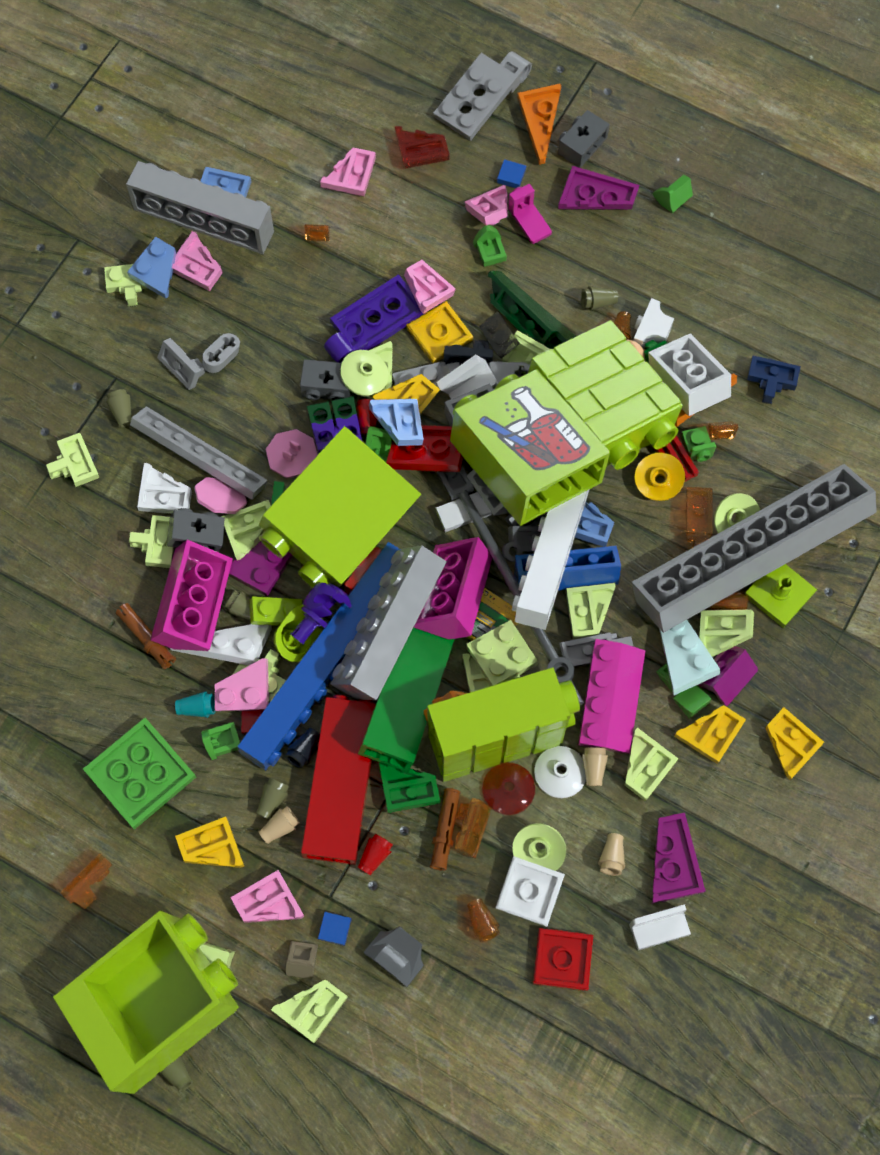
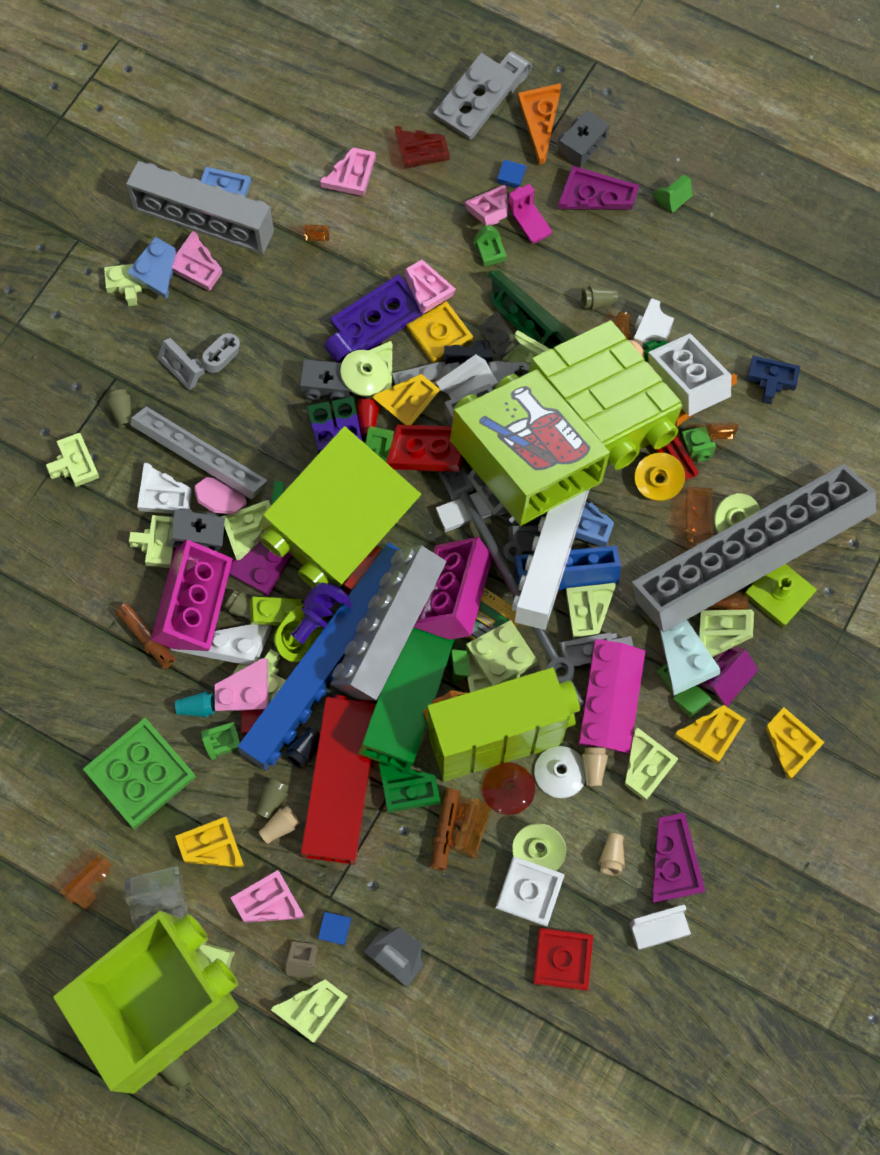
bright pink piece [266,429,317,479] -> none
red cone [358,833,393,875] -> none
light blue wing [369,399,424,446] -> none
clear orange cone [467,899,500,942] -> none
none -> clear slope [125,866,190,930]
none -> bright green slope [448,650,470,683]

